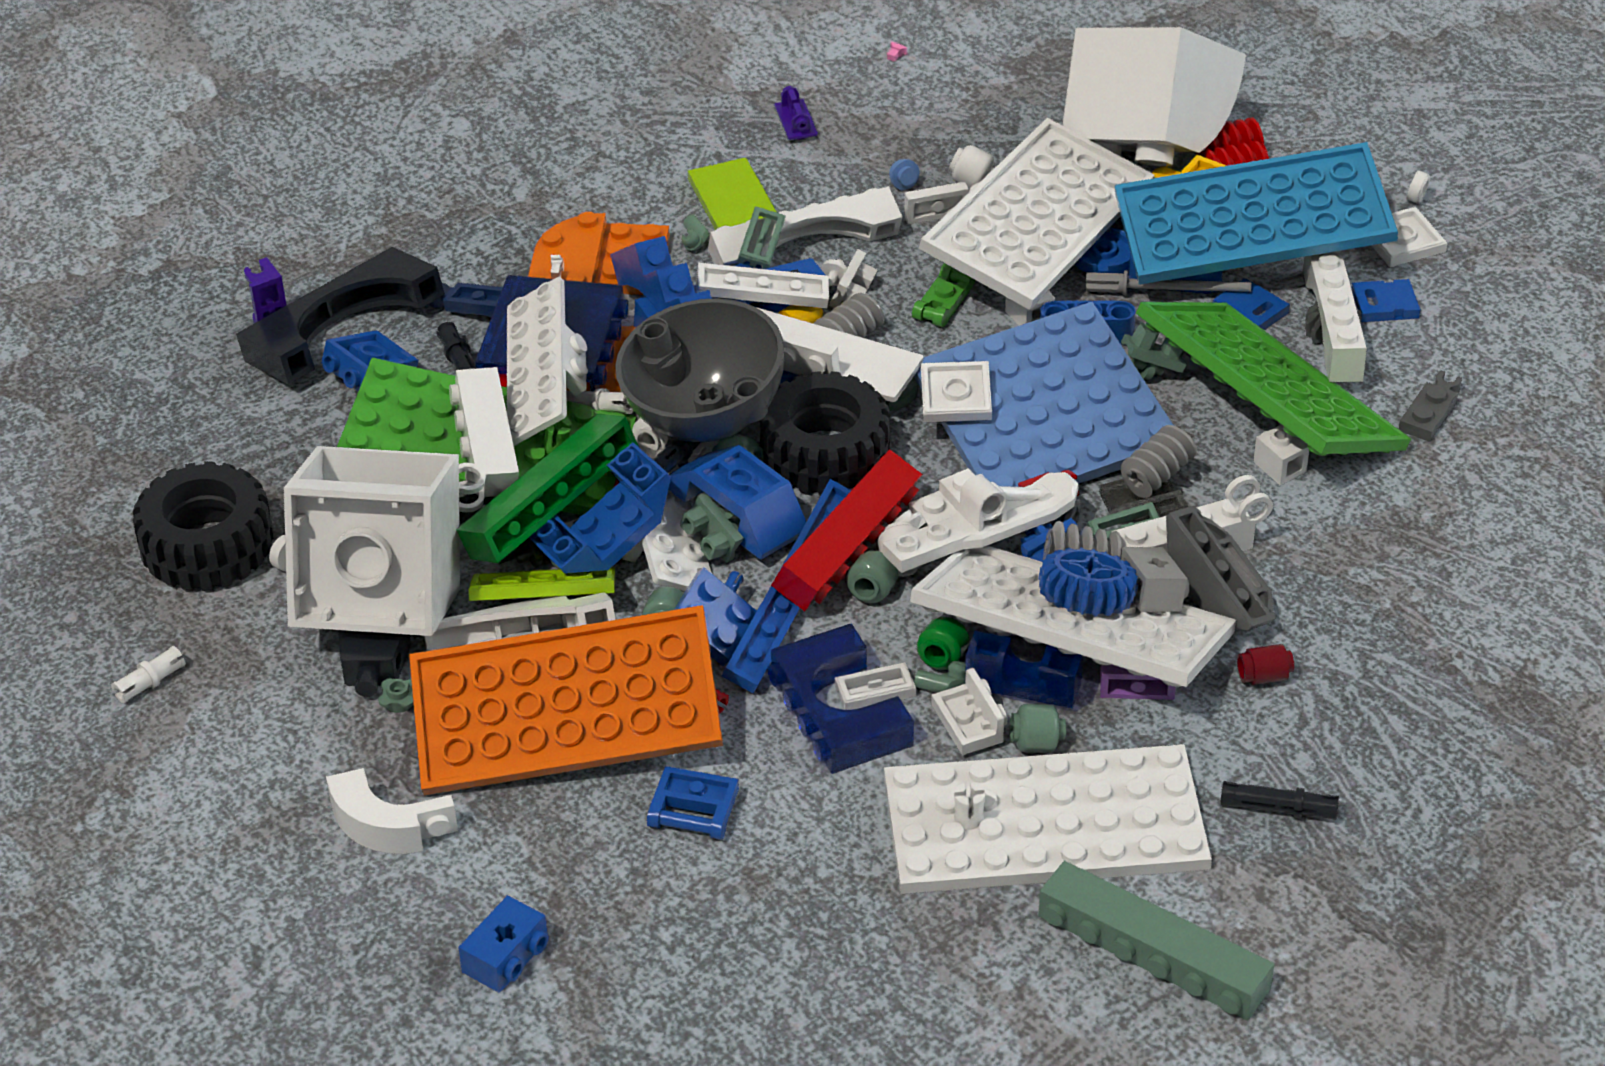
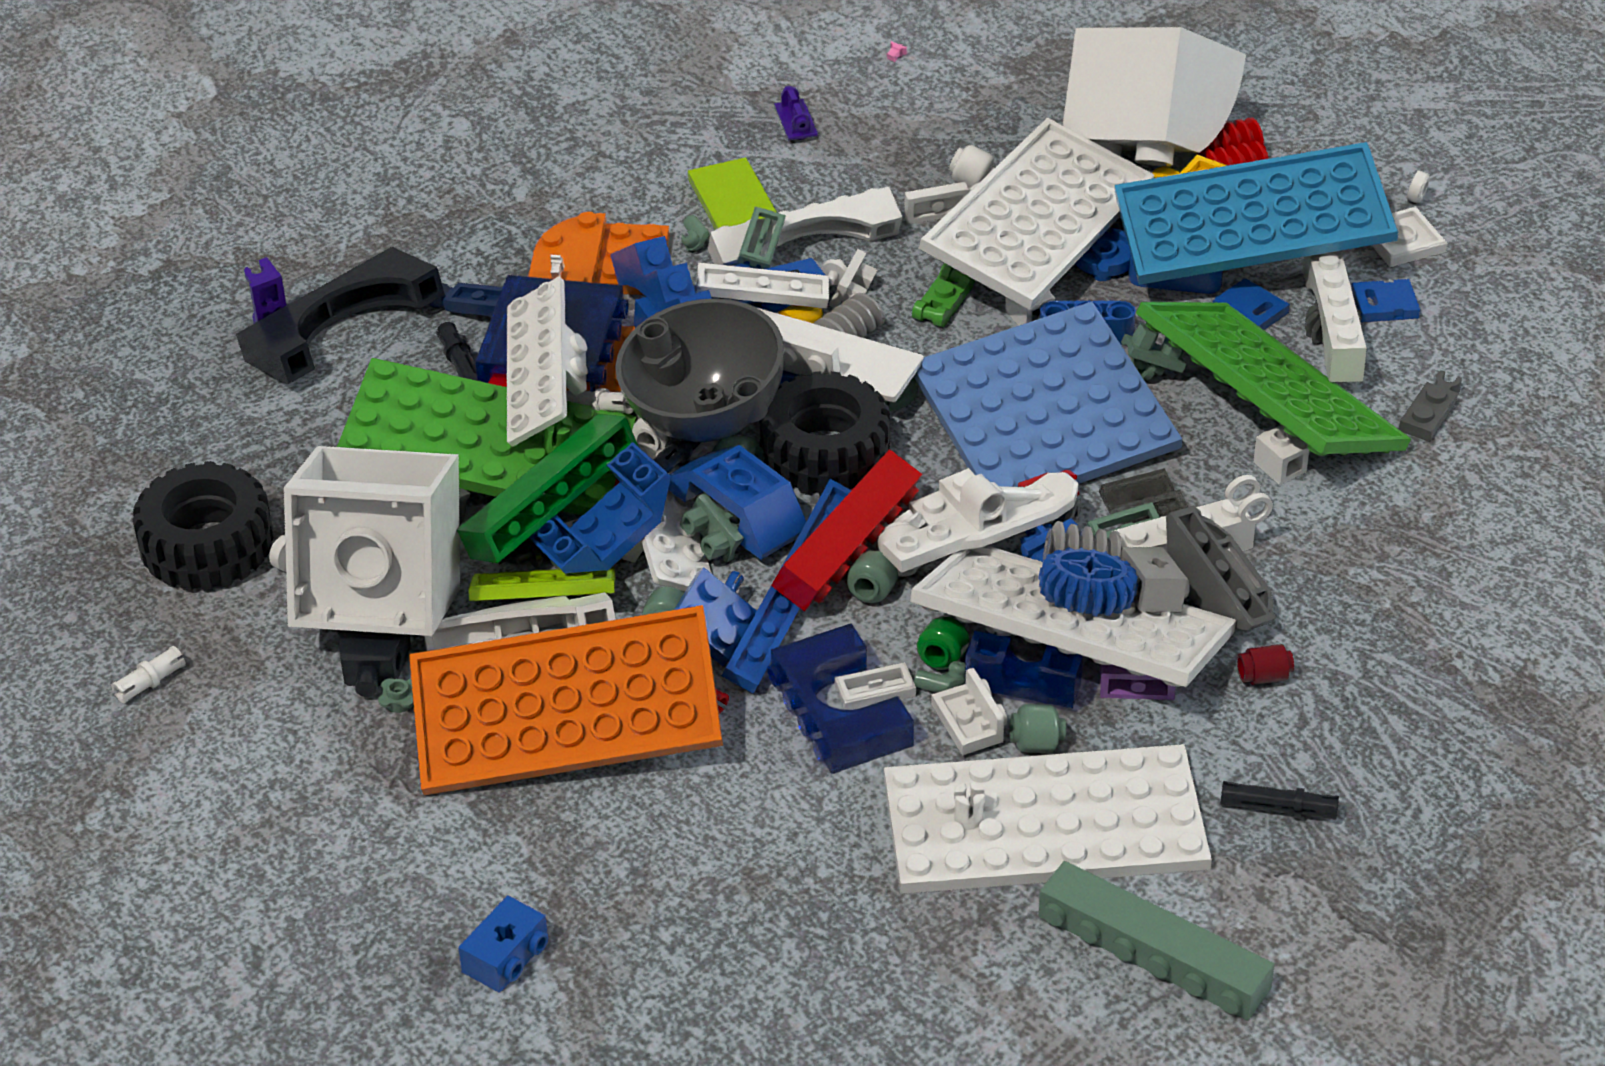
blue plate [321,330,419,392] -> none
white arch [326,768,458,854] -> none
white hinge [449,367,519,513] -> none
blue plate [647,766,739,840] -> none
medium blue plate [889,159,920,190] -> none
white tile [921,361,992,422] -> none
light grey piece [1086,270,1251,296] -> none
light grey piece [1121,425,1197,498] -> none

